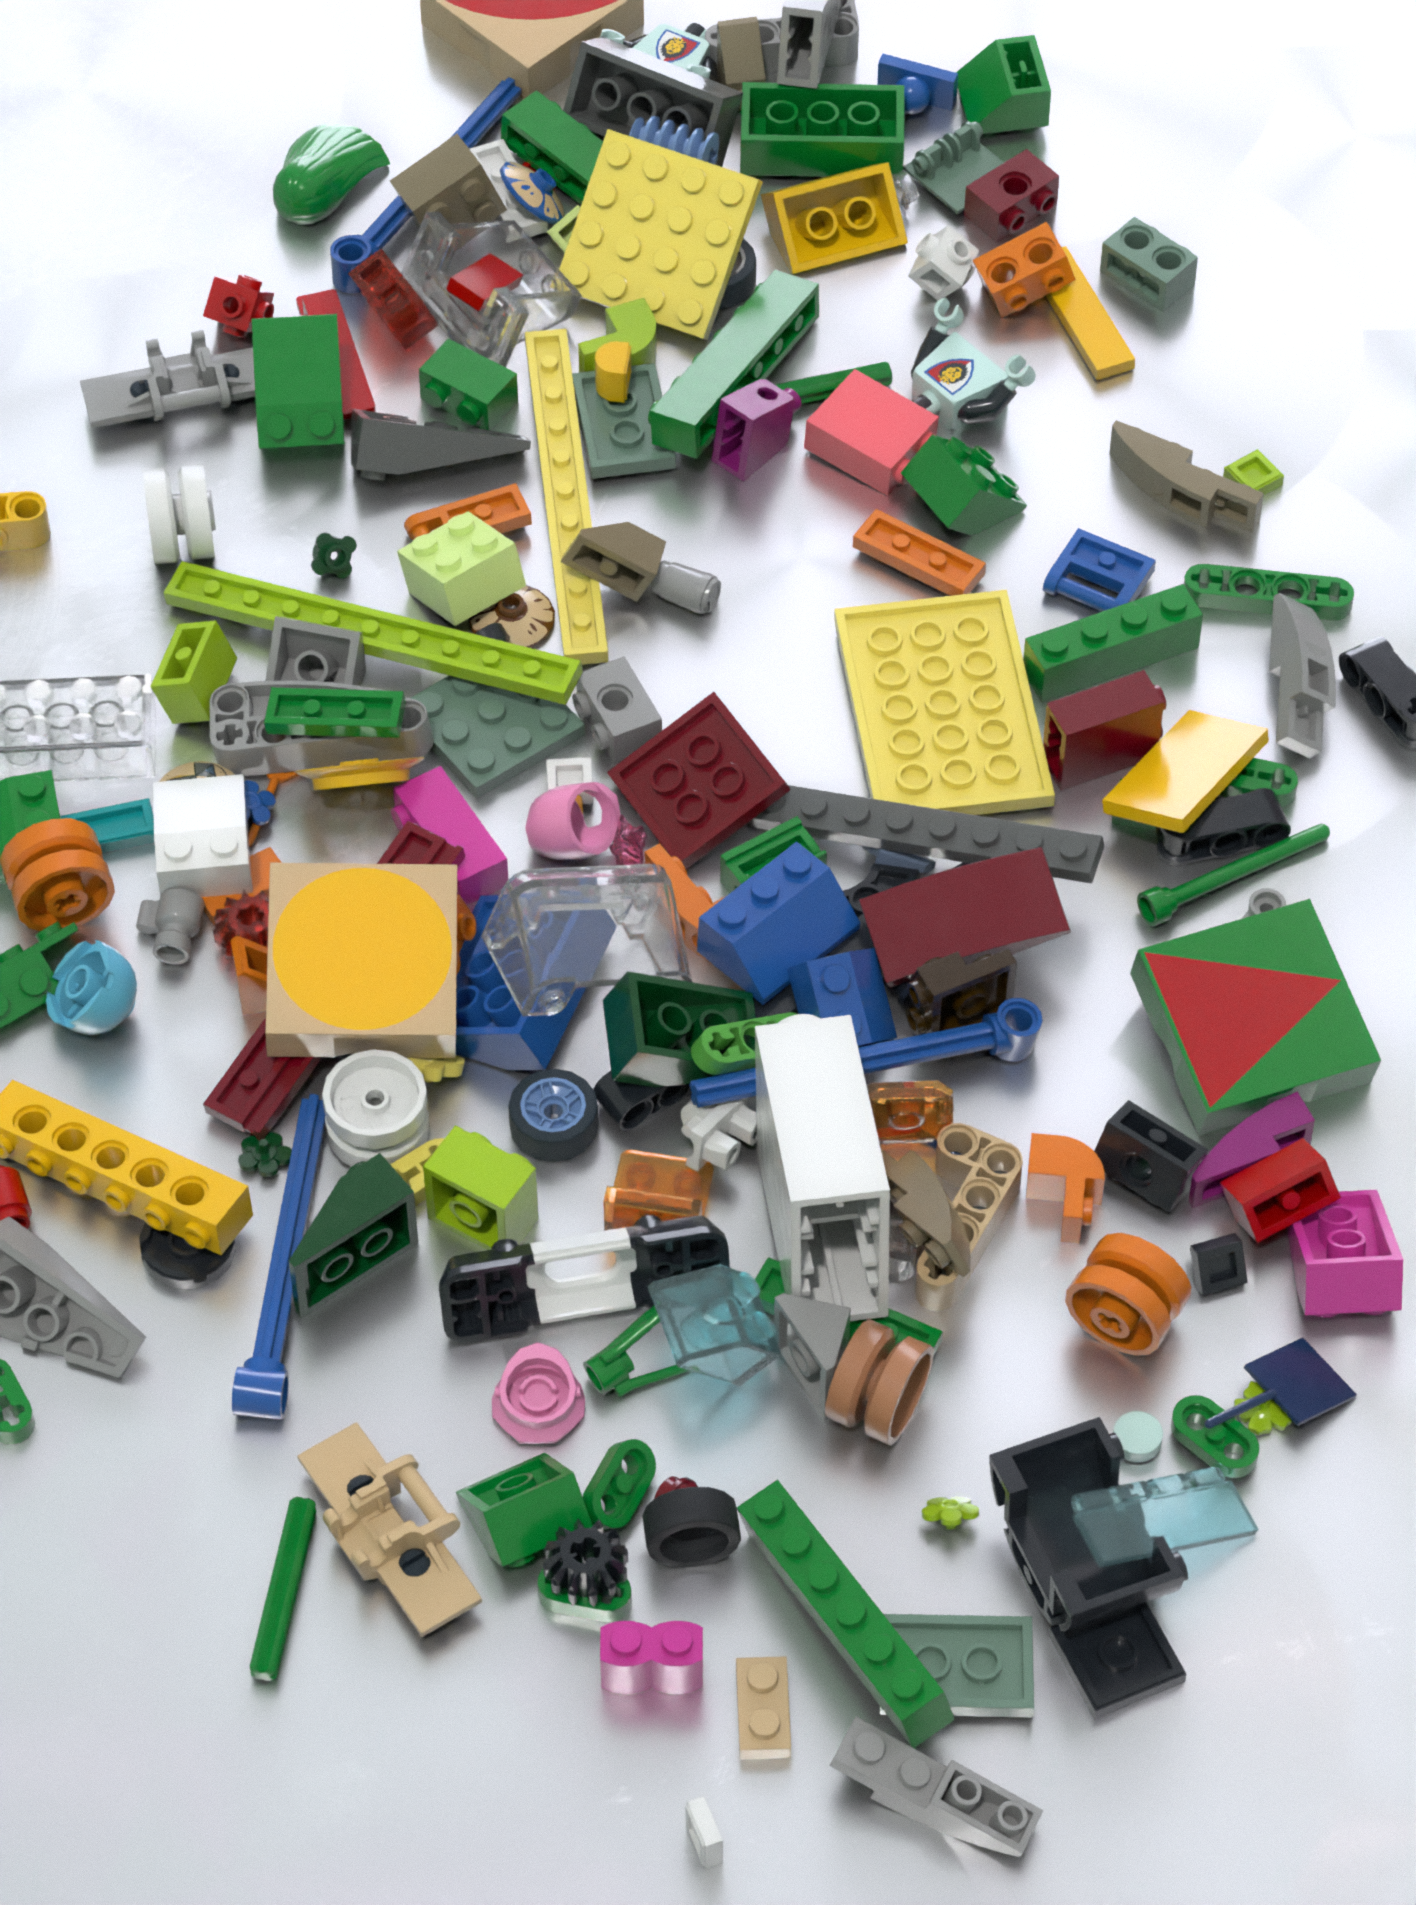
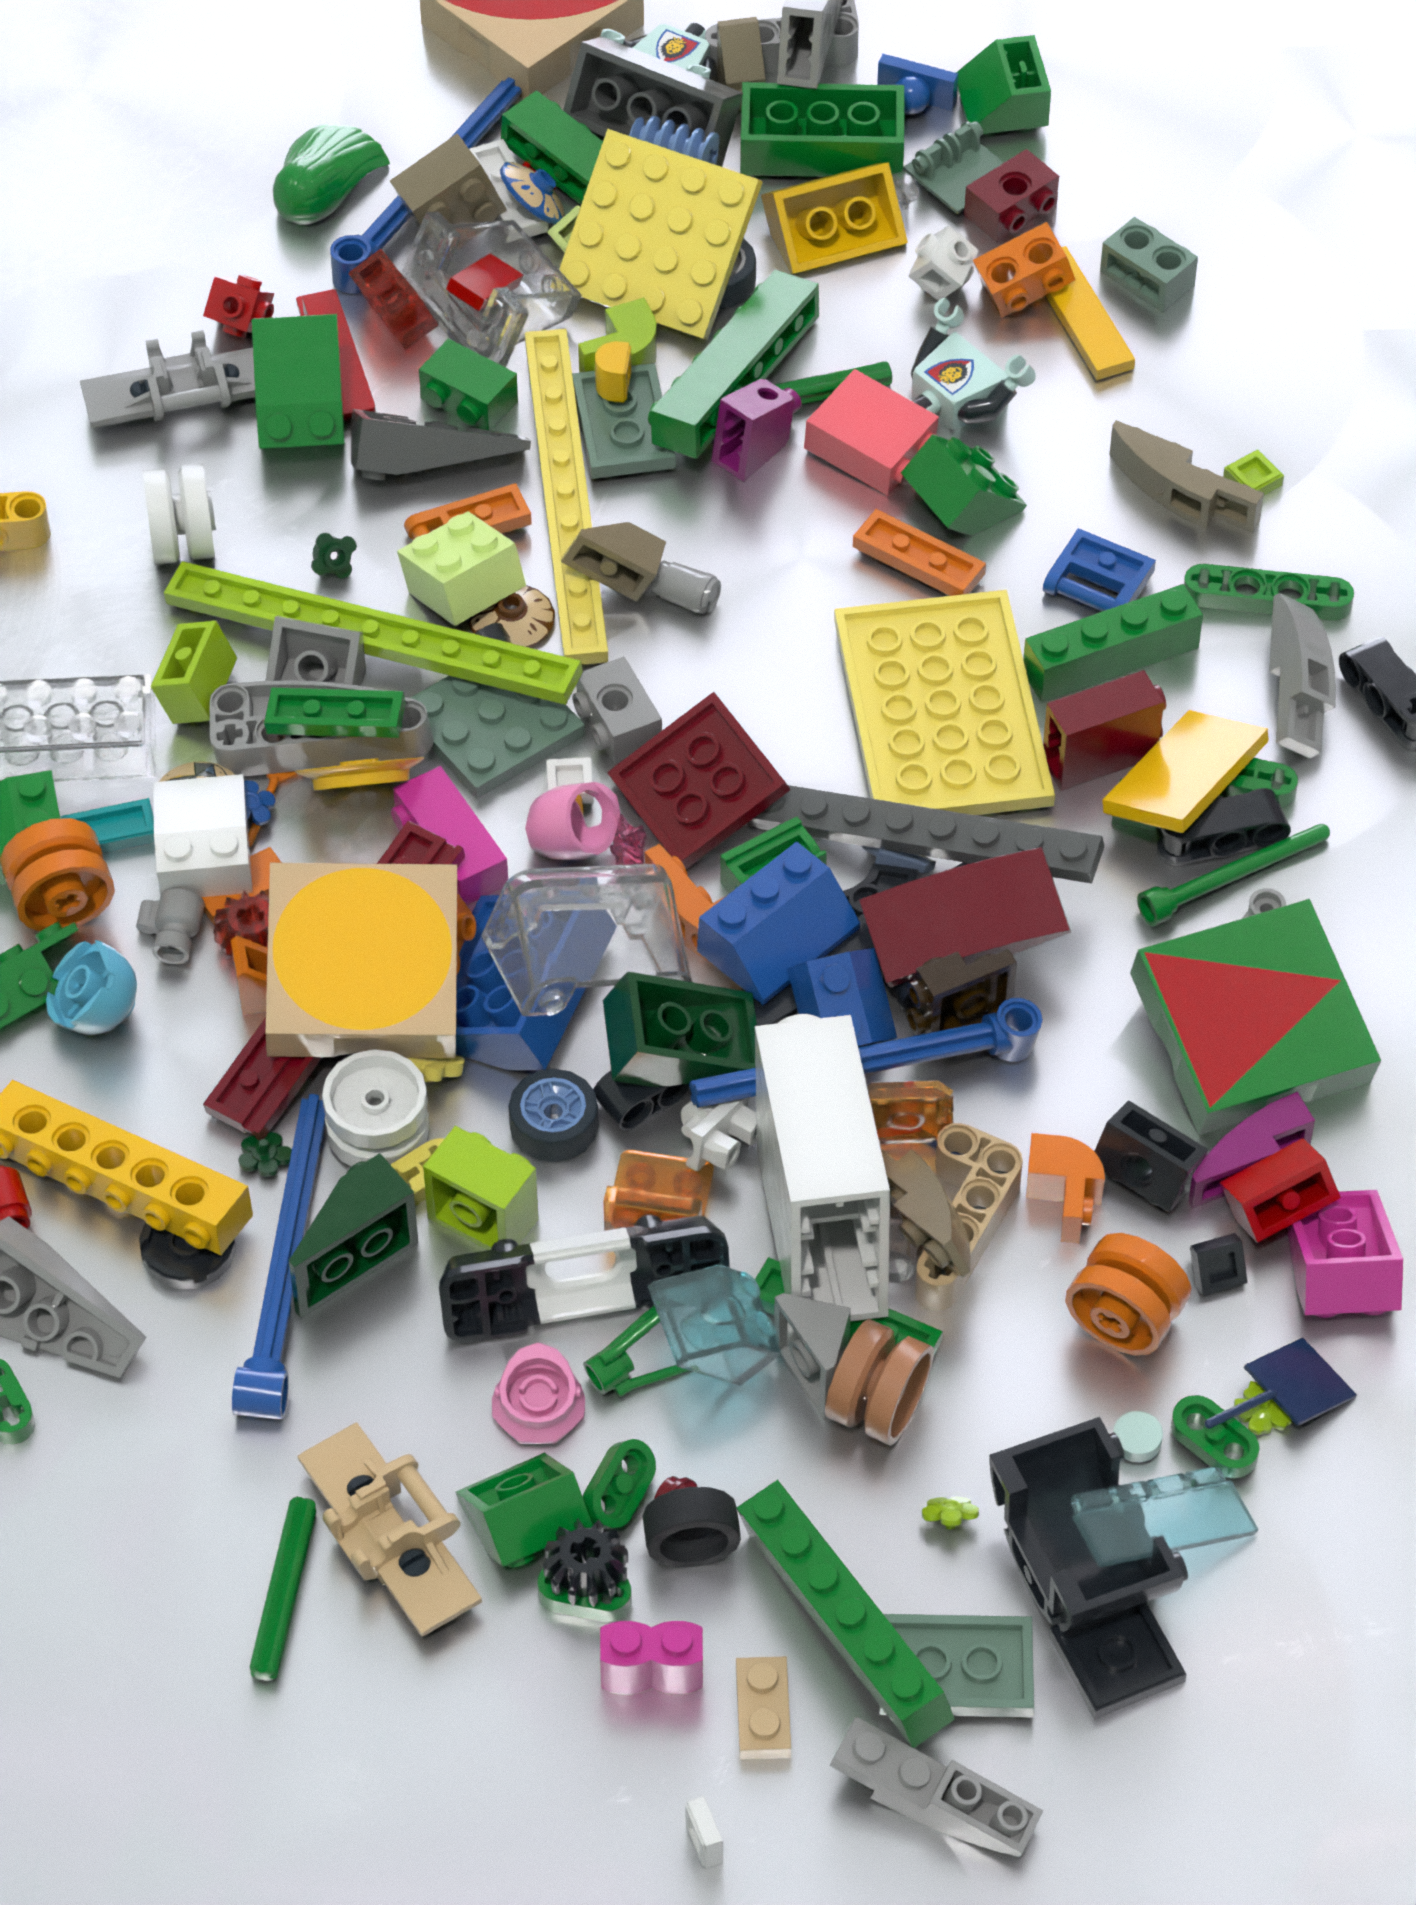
bright green beam [691,1012,797,1075] -> none

